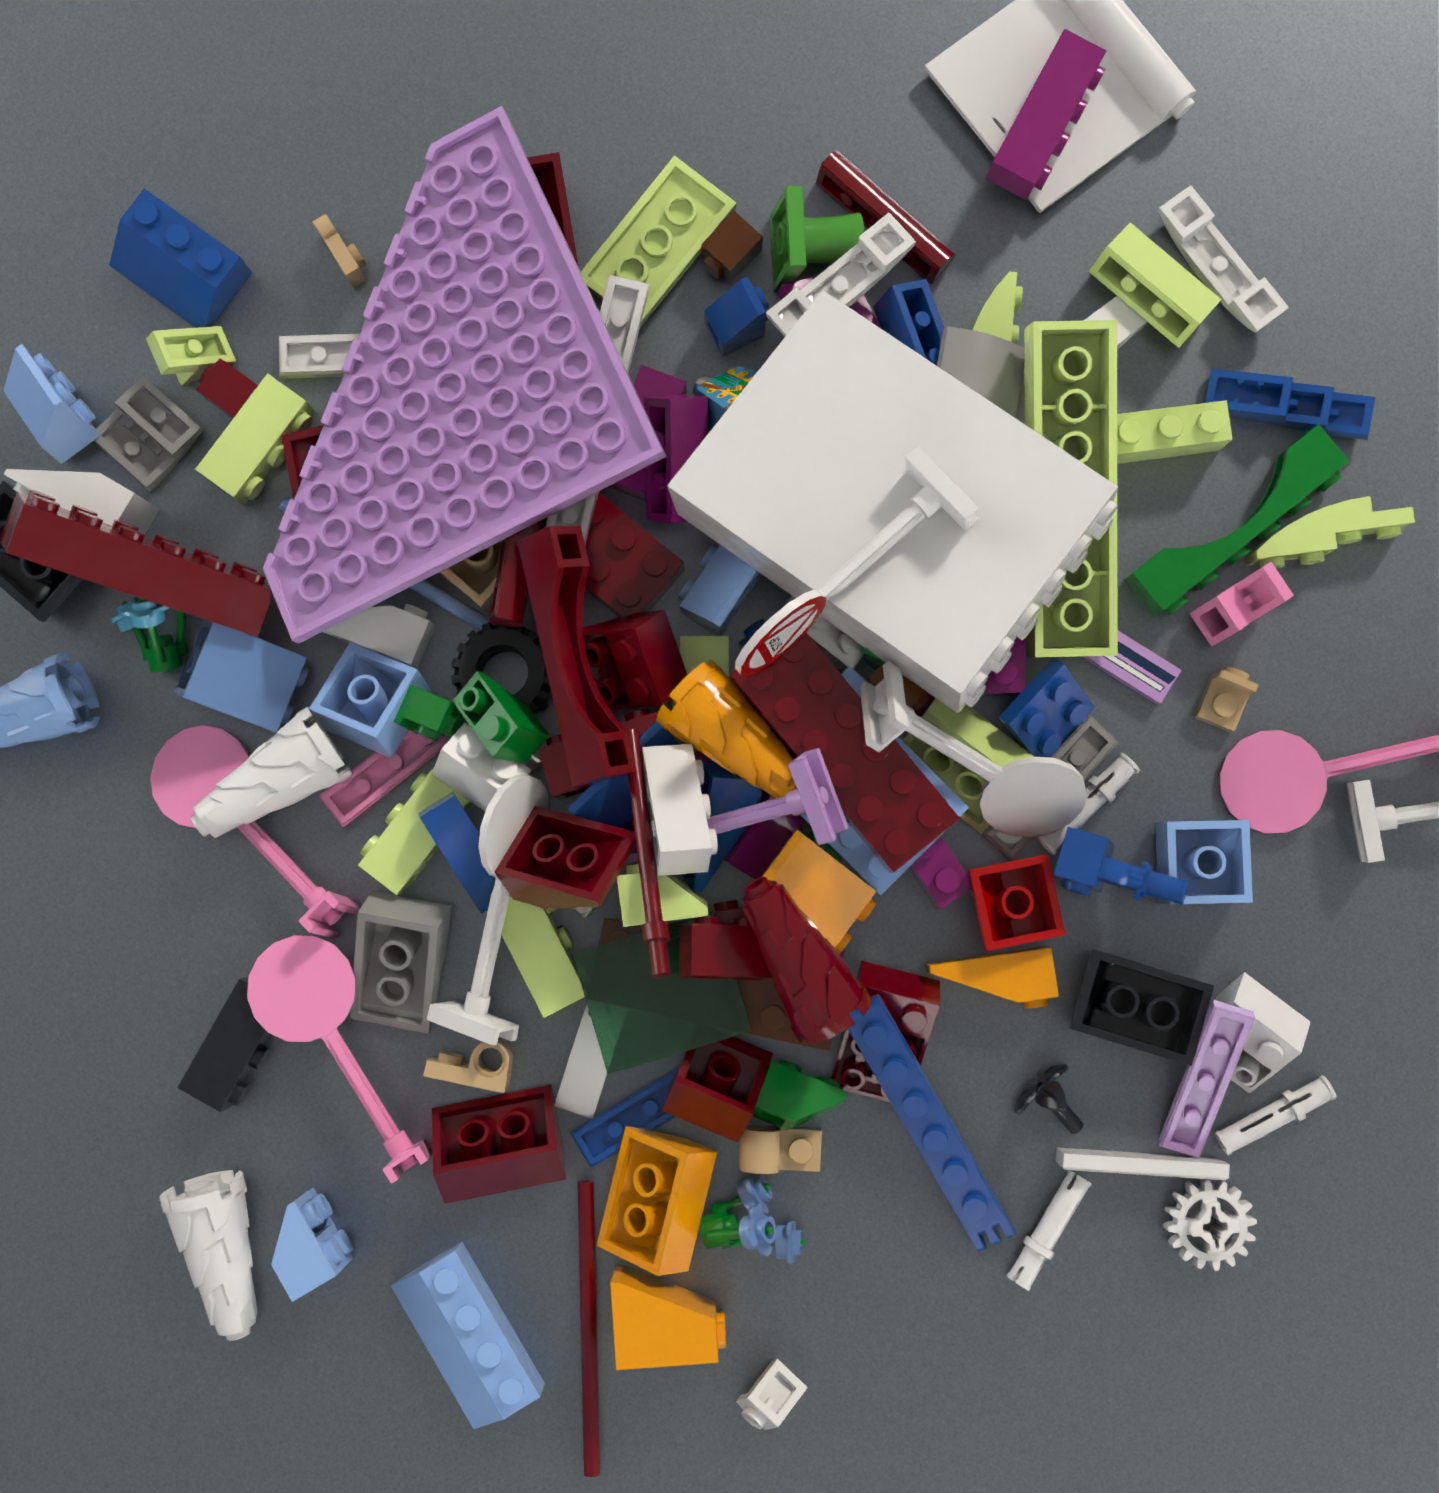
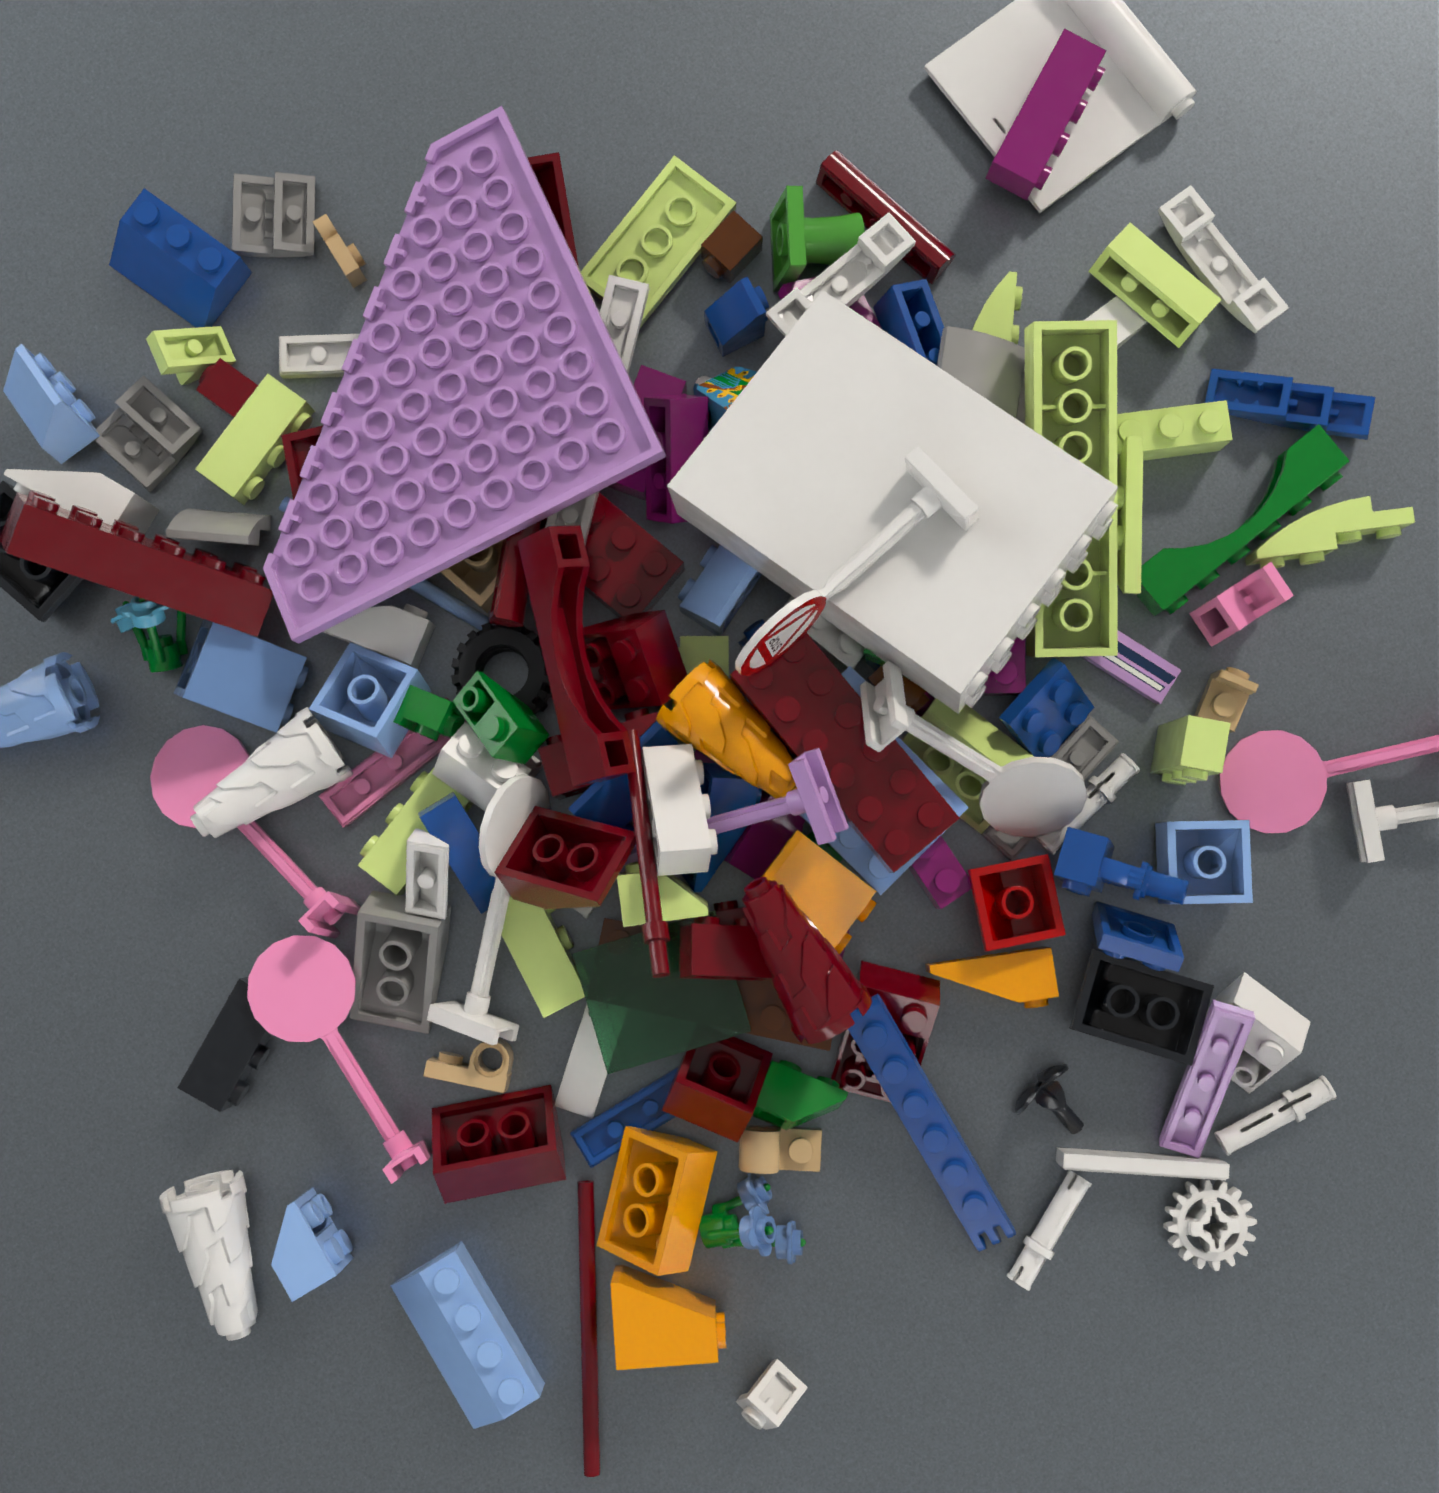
none -> light grey slope [166,508,272,546]
none -> light grey slope [232,172,315,257]
none -> white slope [405,829,449,920]
none -> blue plate [1092,901,1184,972]
none -> yellowish green wing [1117,436,1144,594]
none -> yellowish green brick [1150,715,1231,786]

